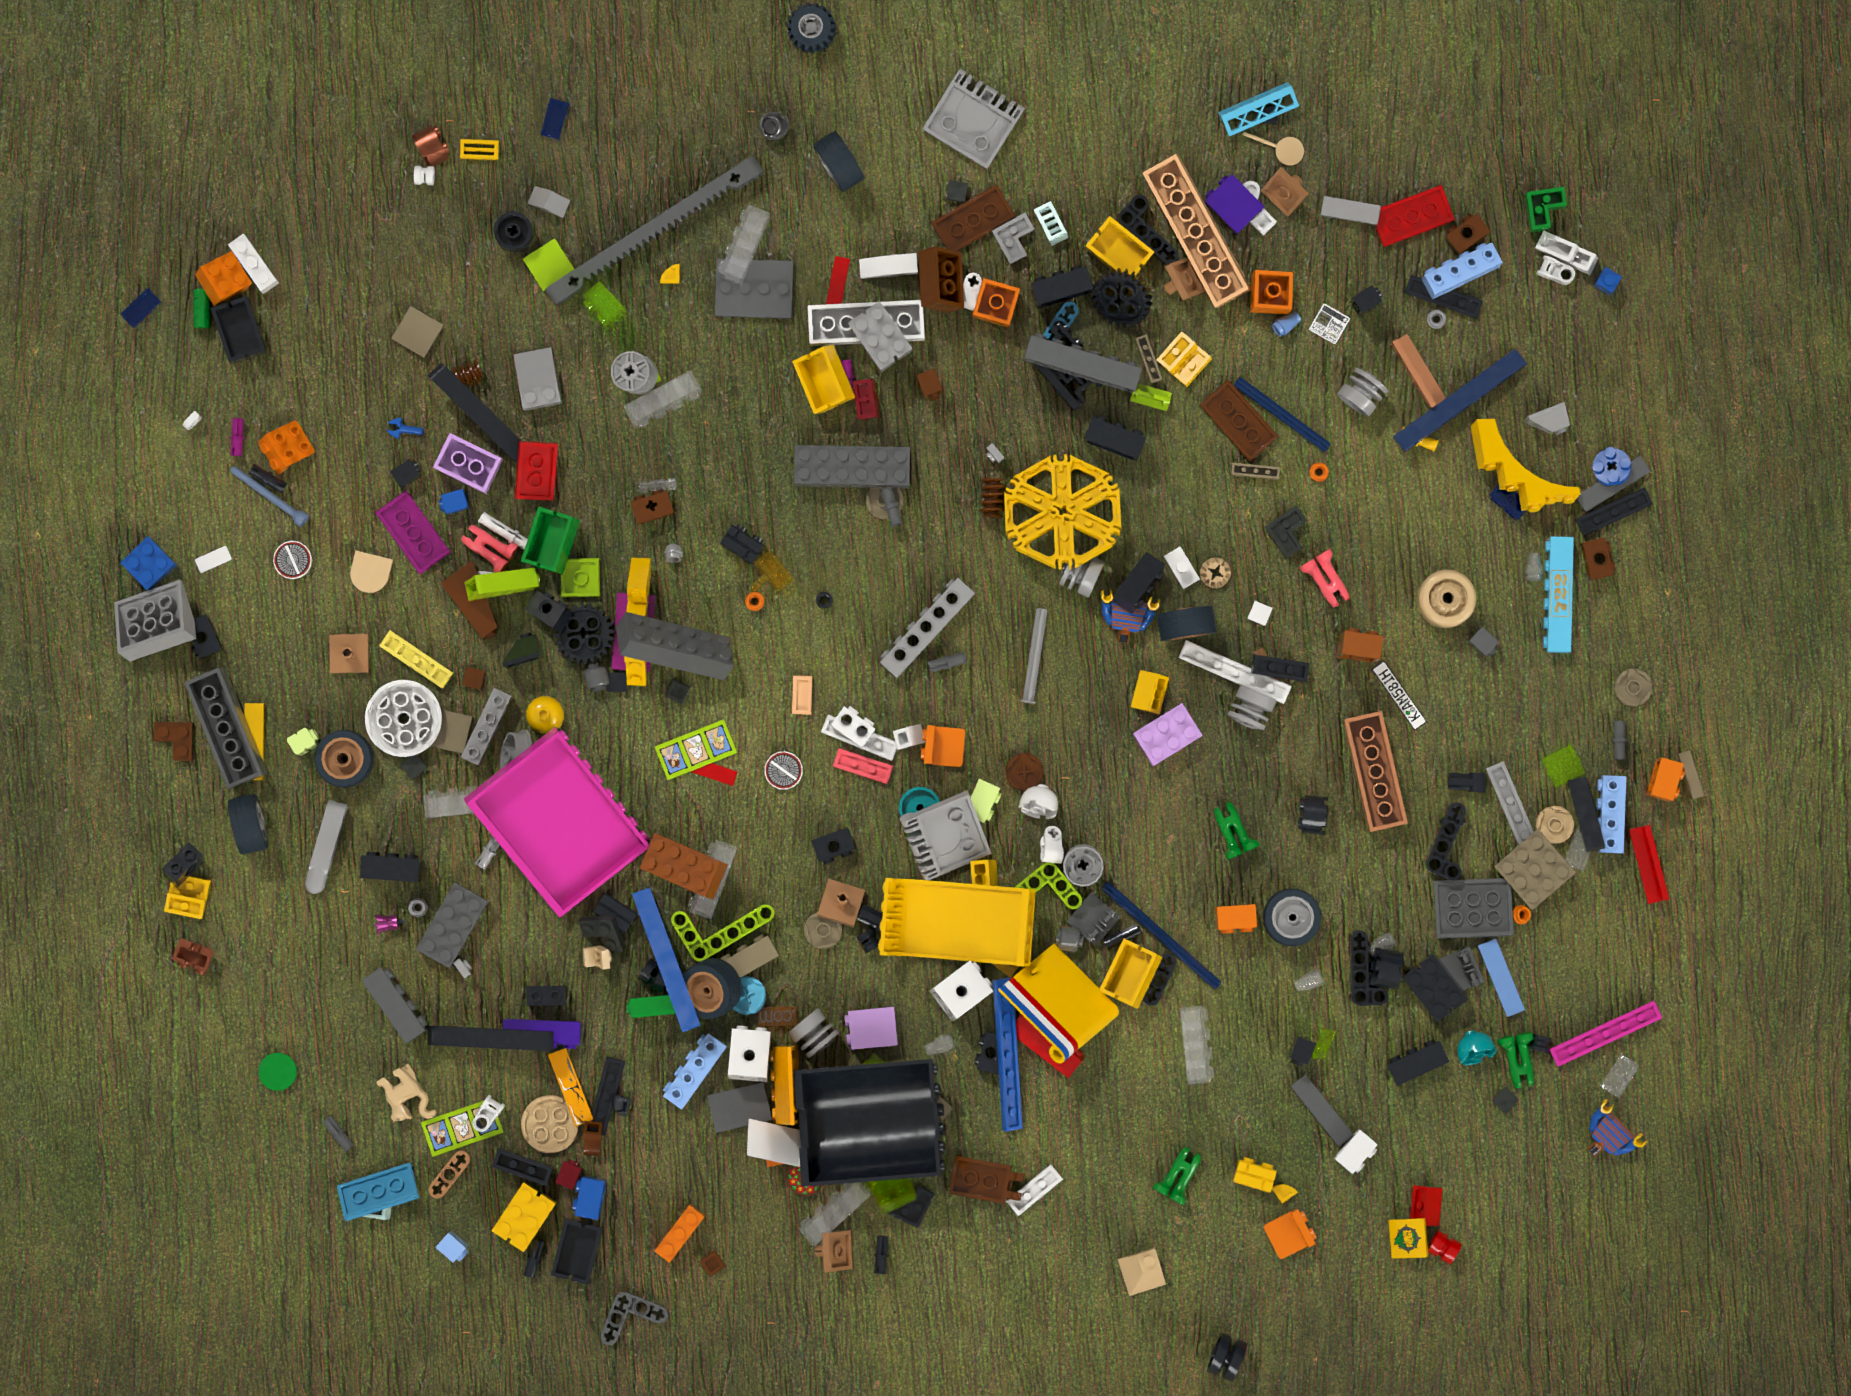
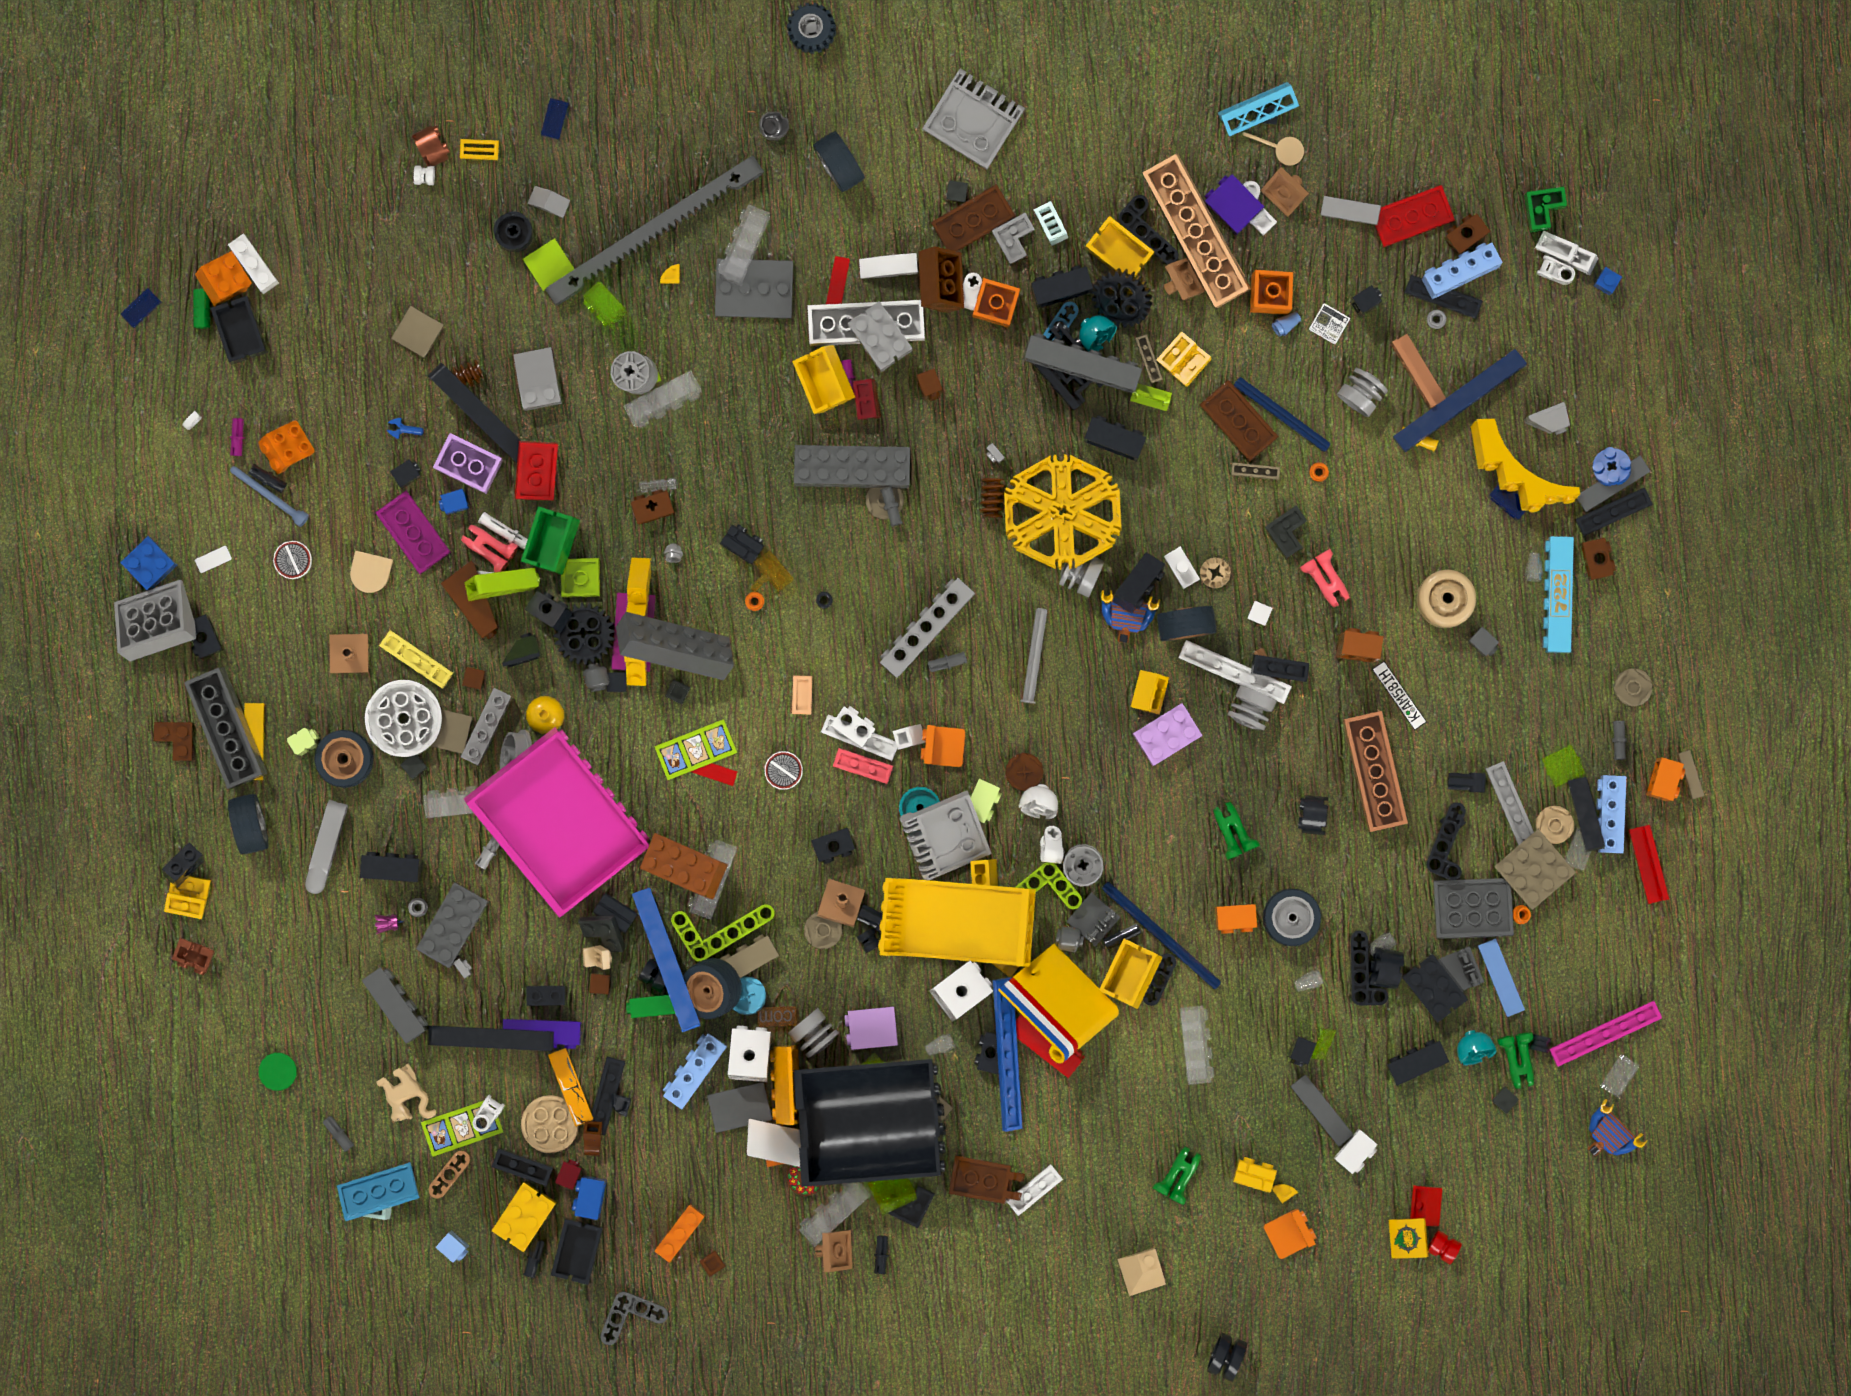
none -> reddish brown tile [589,974,610,994]
none -> teal cylinder [1079,315,1117,351]

